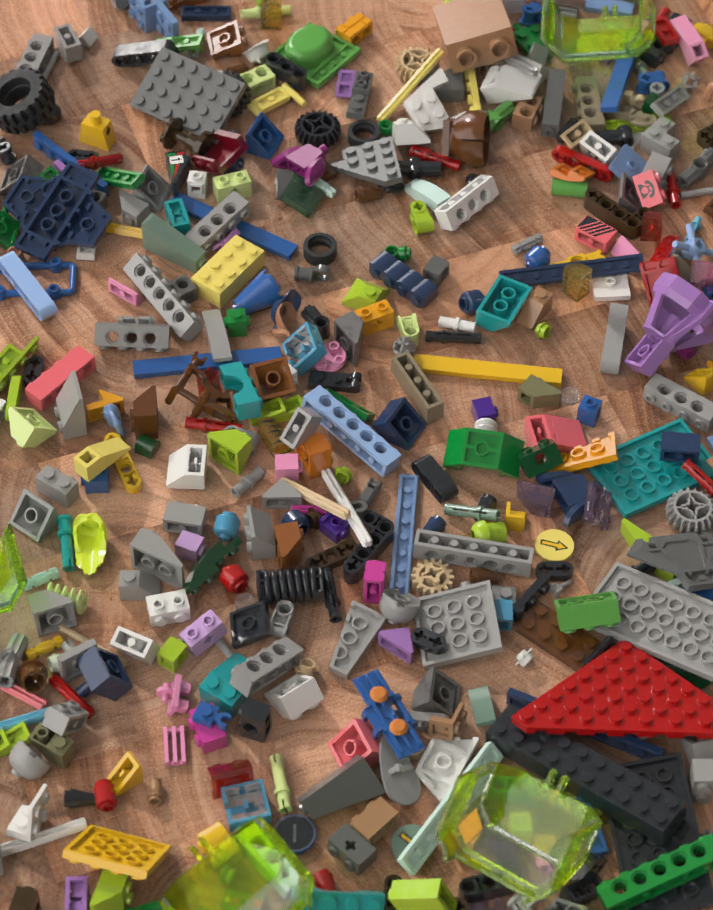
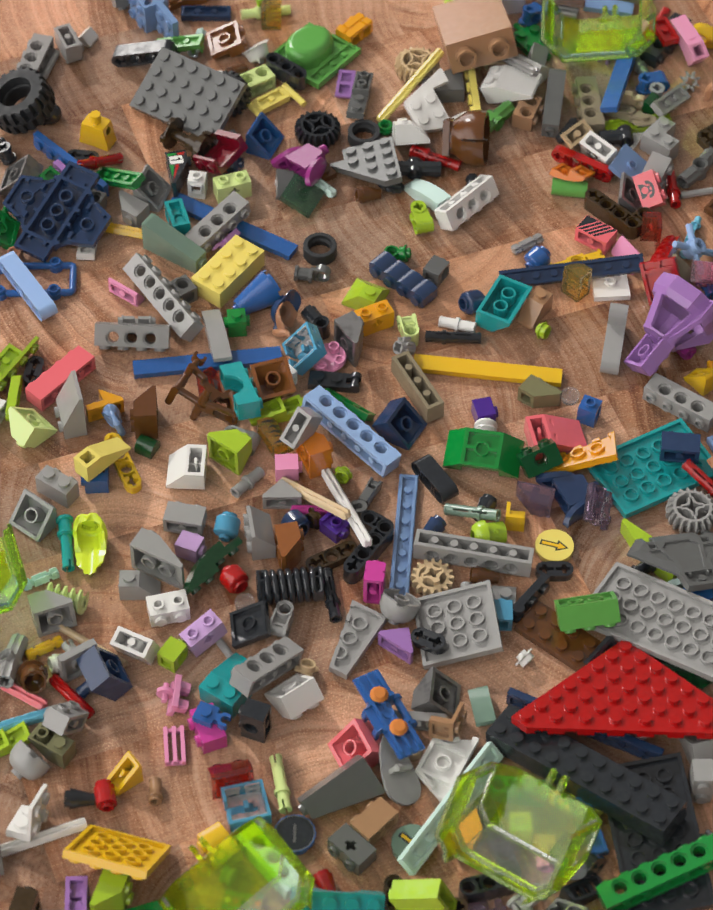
red pin [185,416,243,433] -> none
light grey hand [548,579,572,599] -> none

